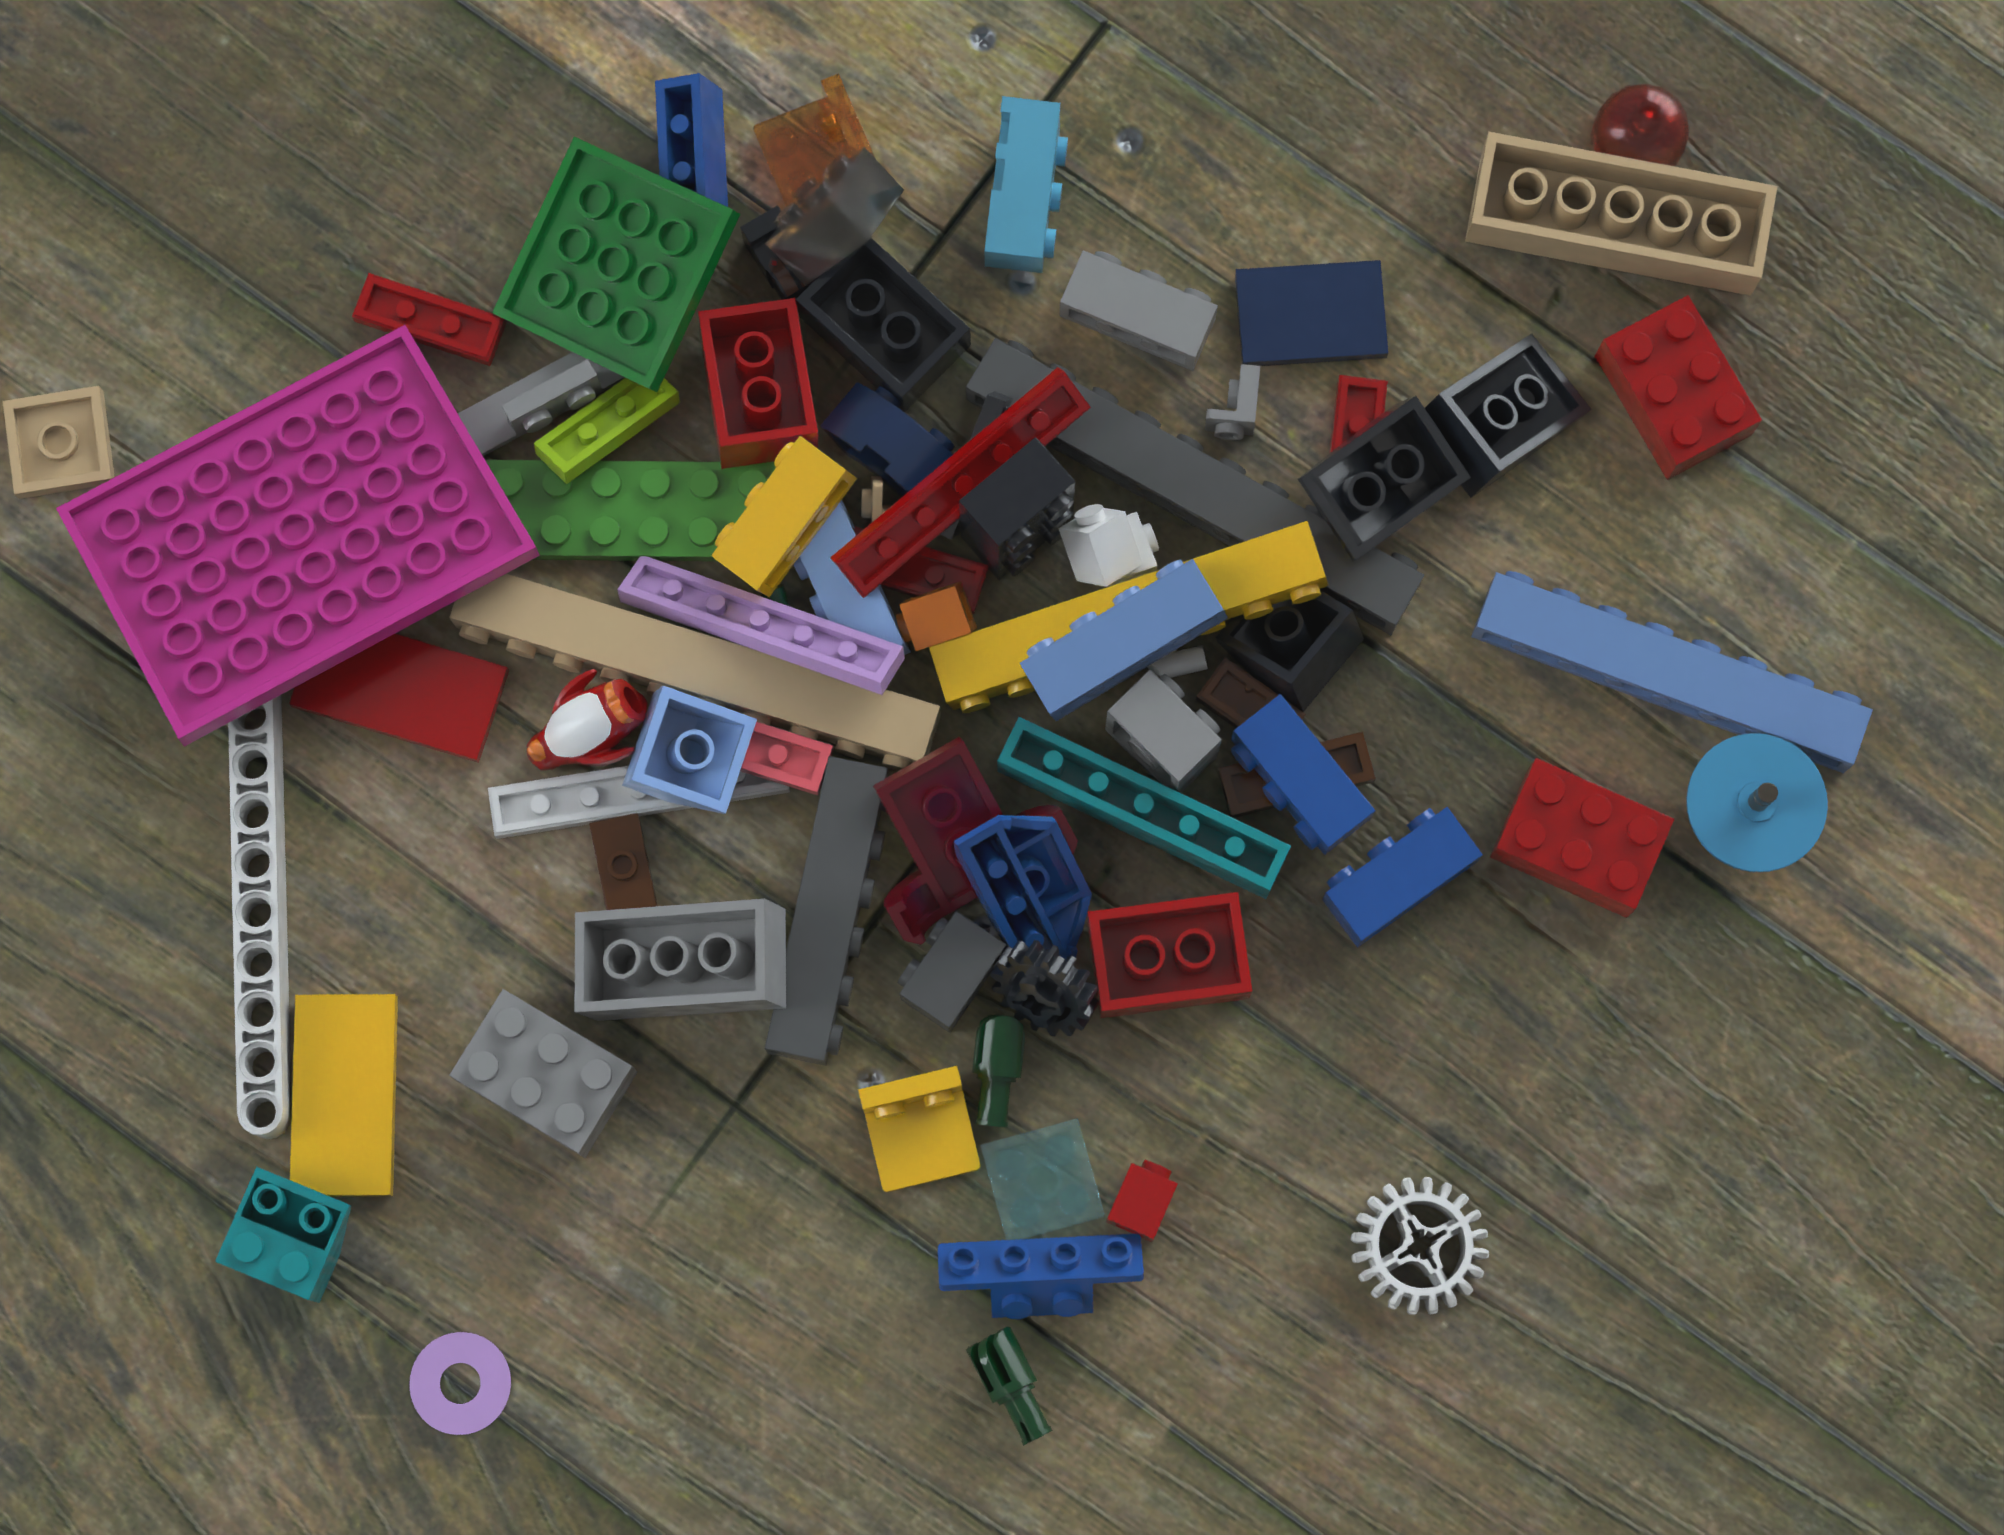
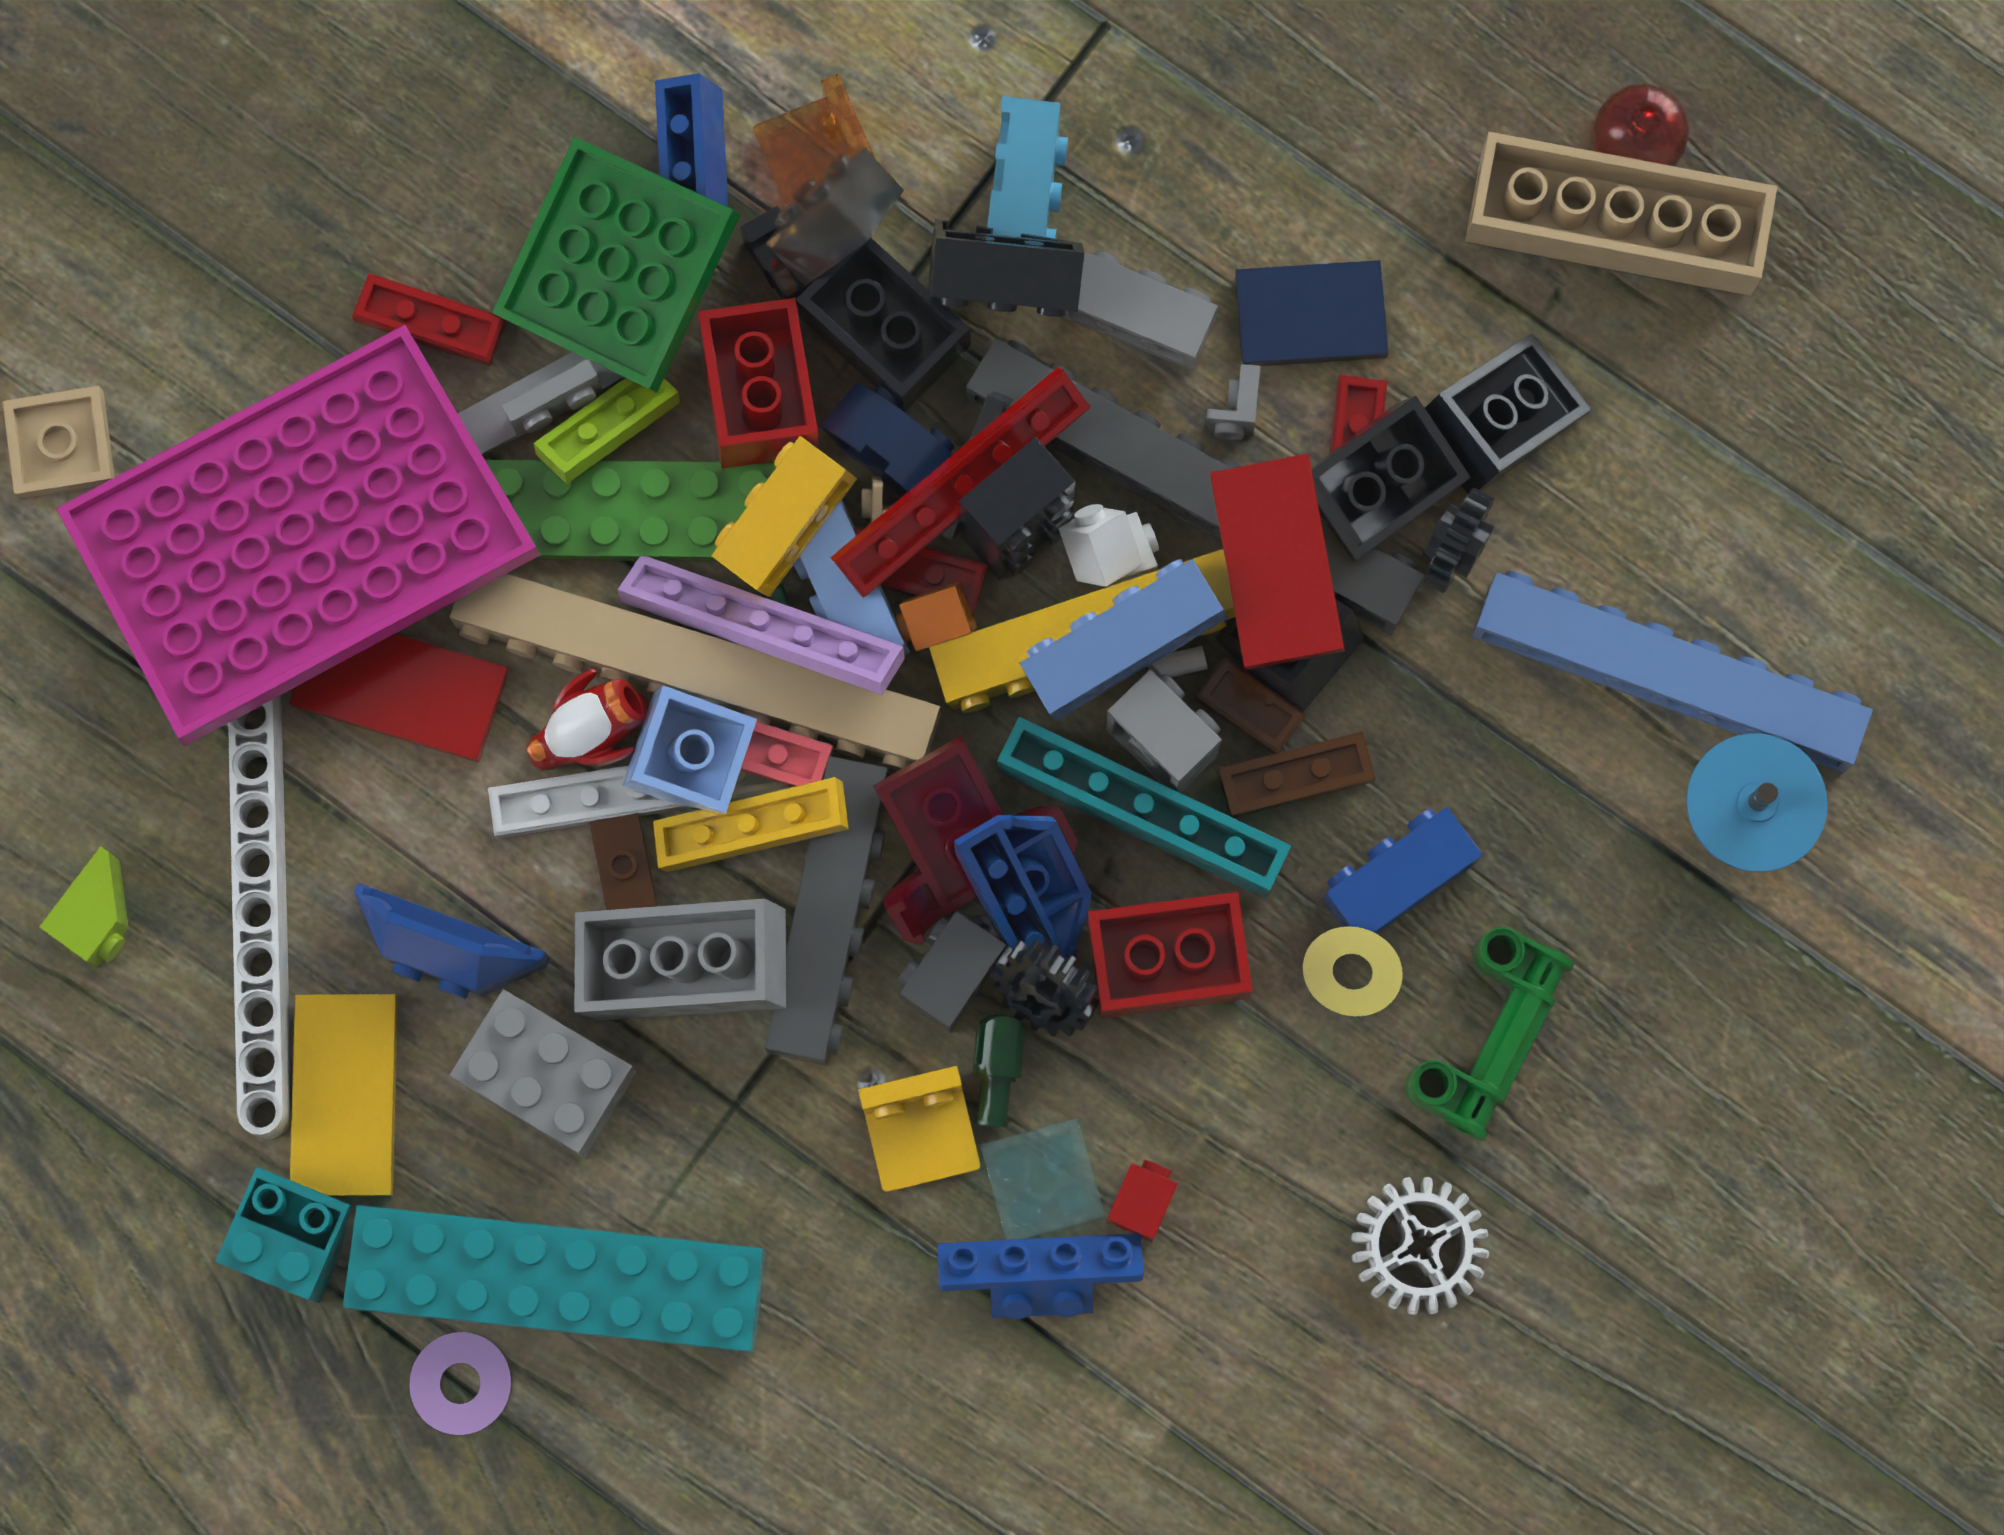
dark green arm [966,1326,1053,1446] -> none
blue brick [1231,694,1376,855] -> none
red brick [1490,758,1674,918] -> none
red brick [1595,295,1762,480] -> none
none -> lime slope [39,846,129,968]
none -> teal brick [343,1205,766,1353]
none -> blue wedge [354,883,550,1000]
none -> yellow plate [653,777,849,873]
none -> black wedge [929,219,1085,317]
none -> red tile [1210,454,1345,670]
none -> light yellow piece [1303,927,1403,1016]
none -> green piece [1405,927,1574,1141]
none -> black gear [1423,488,1495,593]

